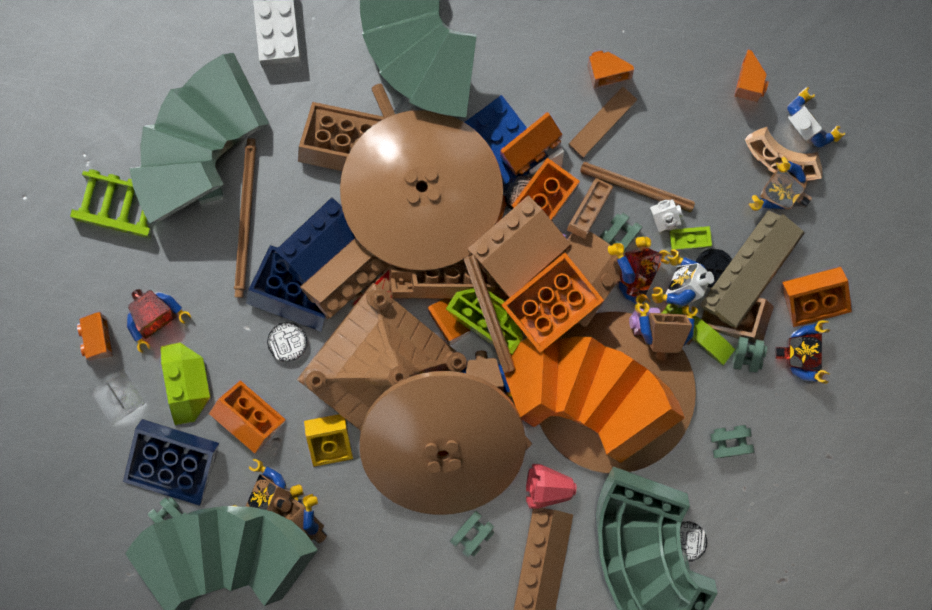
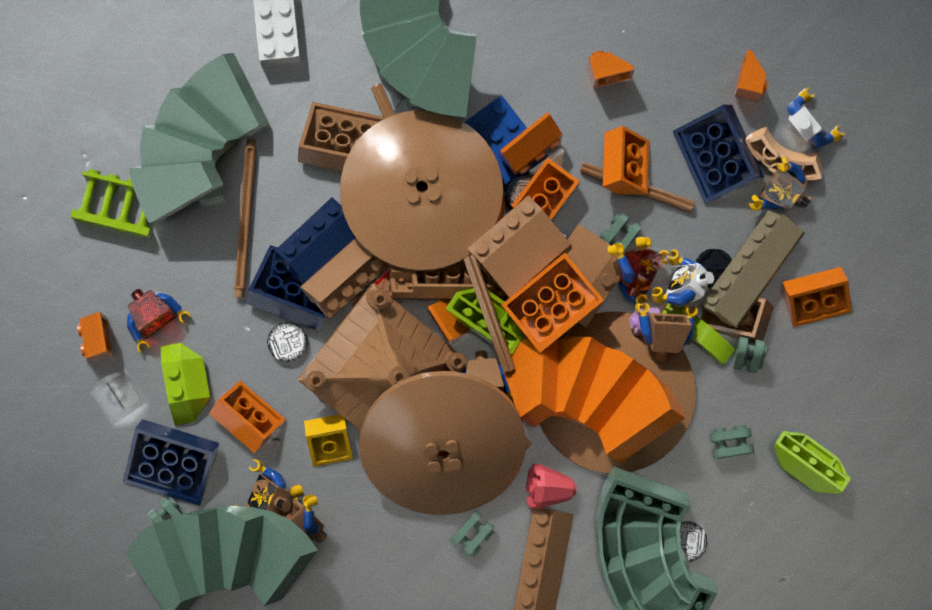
medium nougat tile [567,178,614,239] -> none
medium nougat tile [568,86,638,158] -> none
white brick [650,199,683,232] -> none
lime plate [669,226,712,250] -> none
torso [775,320,830,384] -> none
none -> orange slope [603,126,649,195]
none -> dark blue slope [673,104,764,203]
none -> lime wedge [774,431,851,494]

